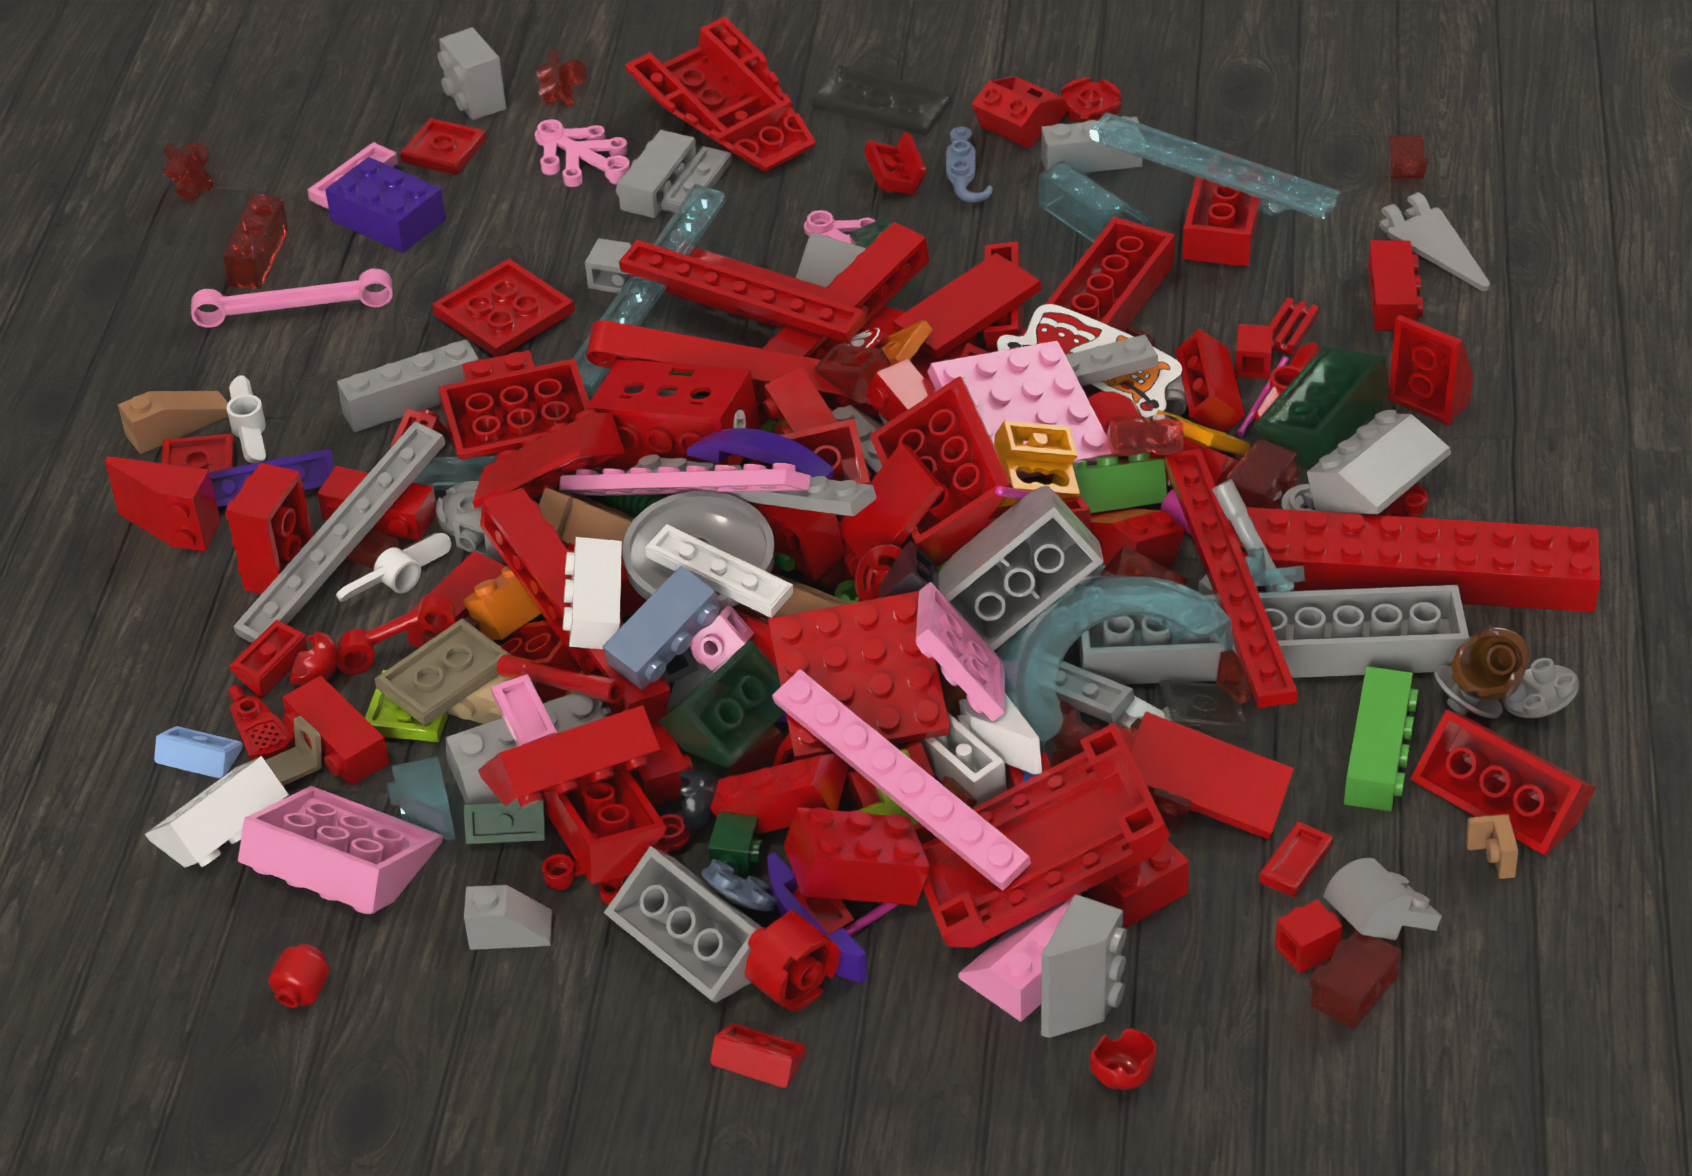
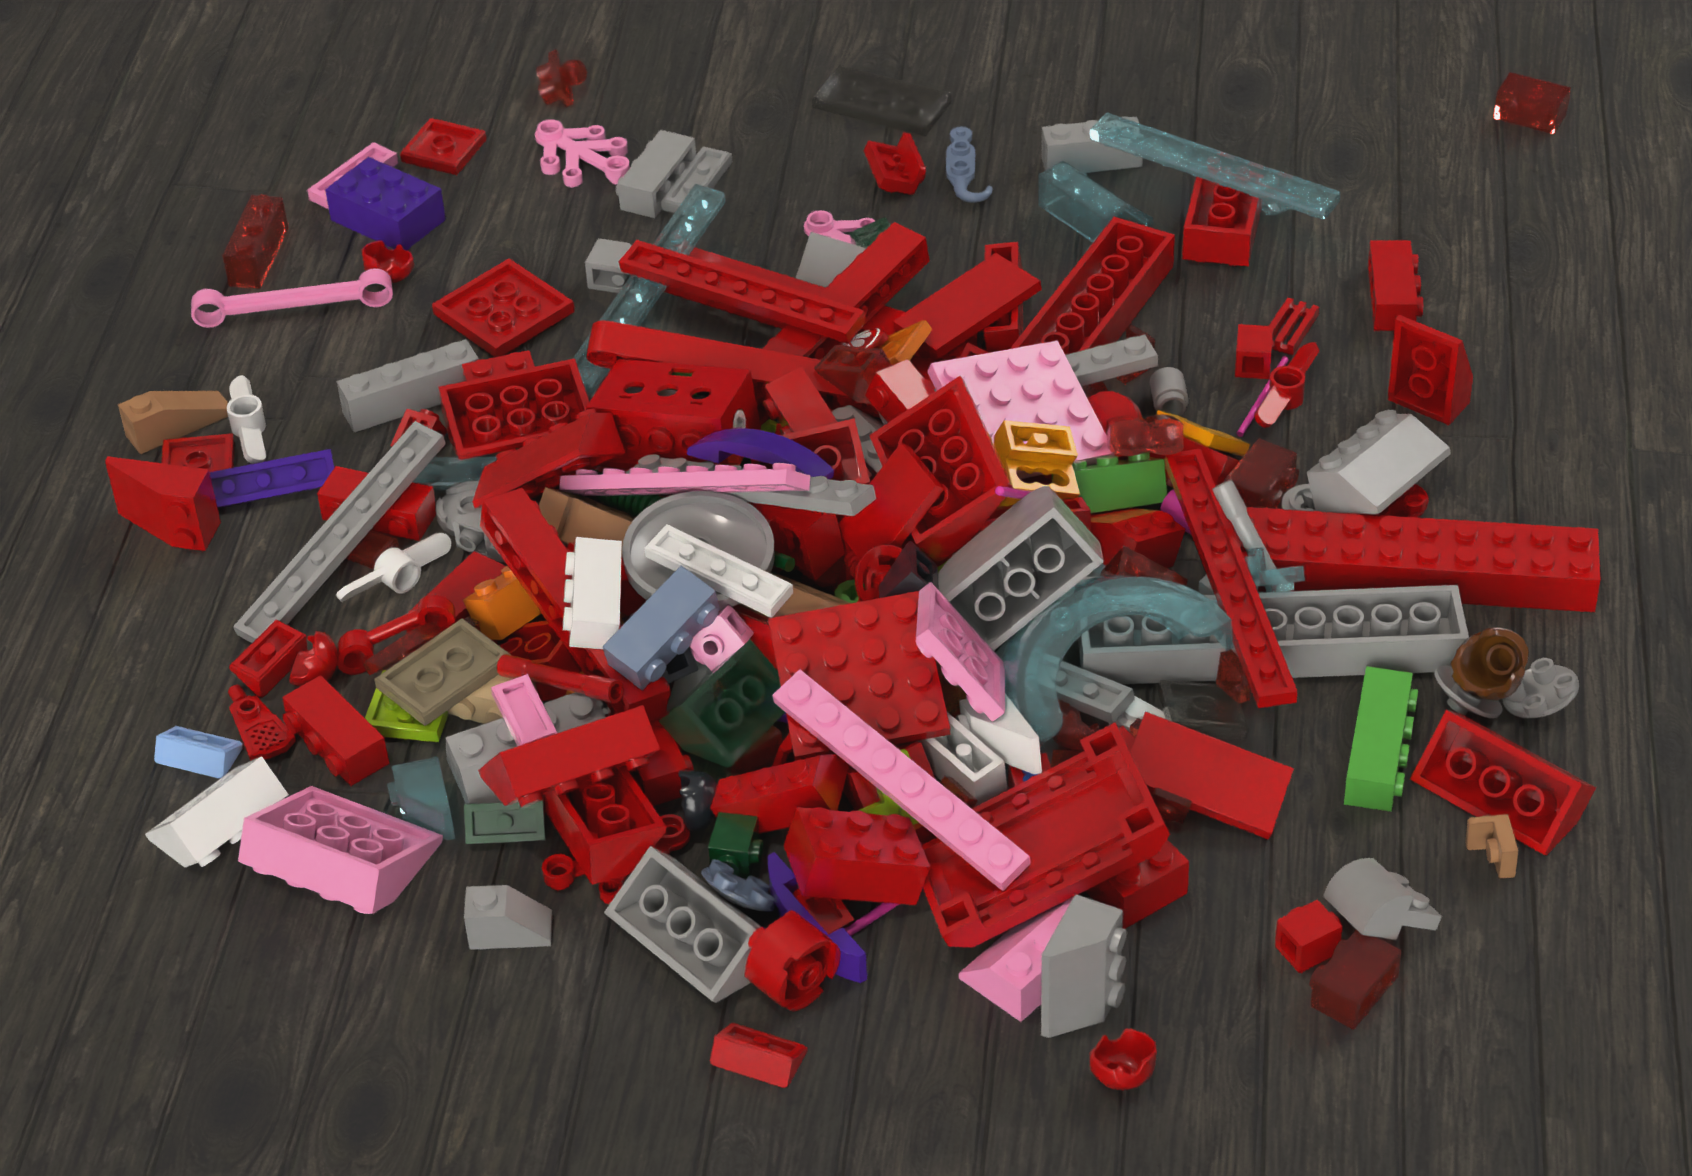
clear red hips [163,143,214,200] -> none
red brick [226,463,313,594] -> none
dark tan bracket [265,716,322,786] -> none
red head [268,944,330,1008] -> none
light grey brick [438,27,506,121] -> none
red wedge [625,16,816,172] -> none
red piece [971,76,1069,149] -> none
sticker [997,304,1182,419] -> none
red tile [1060,78,1121,123] -> none
red brick [1175,329,1245,433] -> none
clear green slope [1255,346,1391,468] -> none
red tile [1259,822,1334,898] -> none
light grey flag [1379,192,1490,291] -> none
clear red bracket [1389,136,1428,179] -> none
none -> red hair [361,240,414,283]
none -> clear red plate [363,622,442,676]
none -> clear red brick [1494,72,1571,134]

